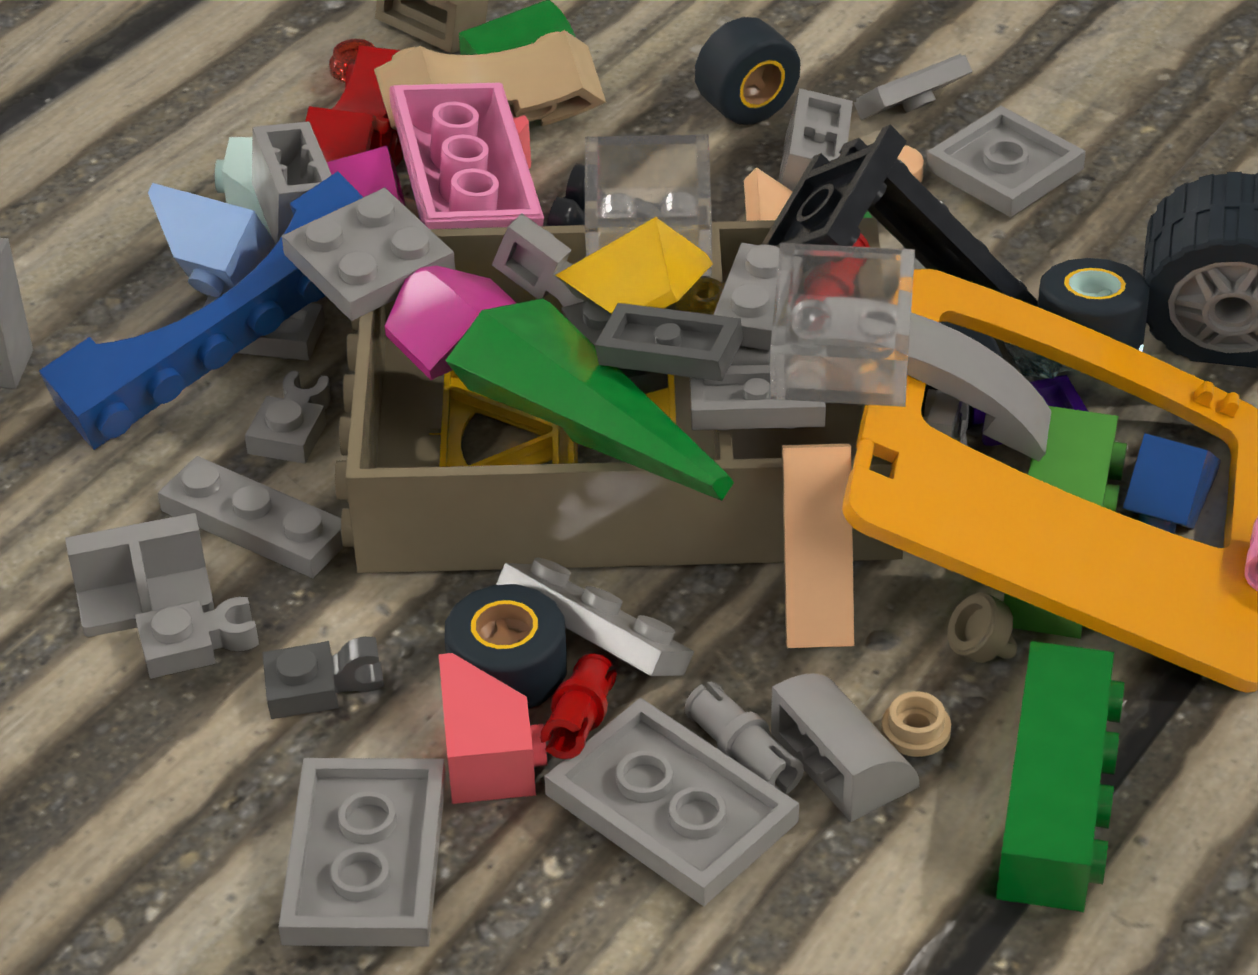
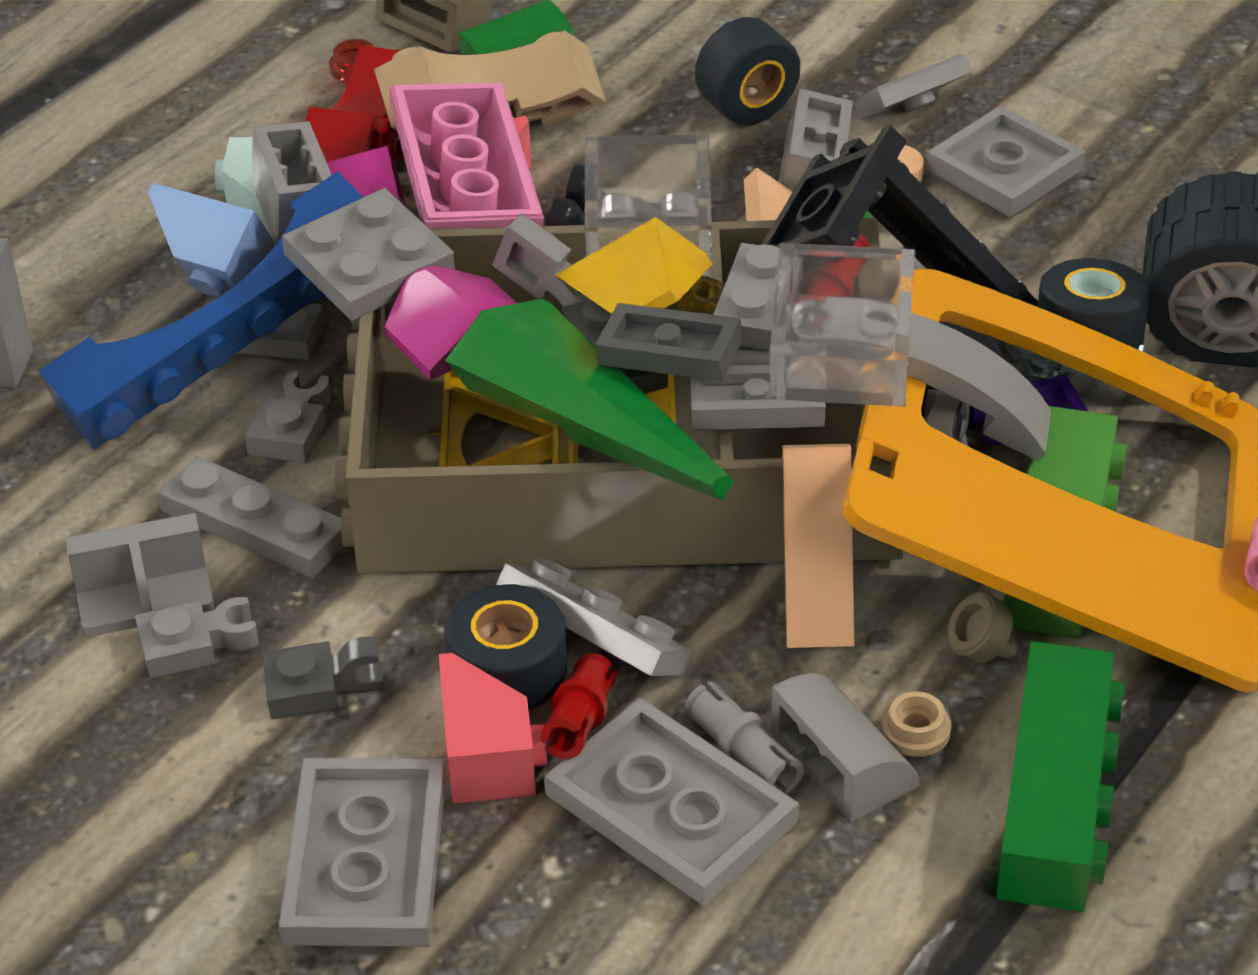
blue slope [1123,433,1221,534] -> none

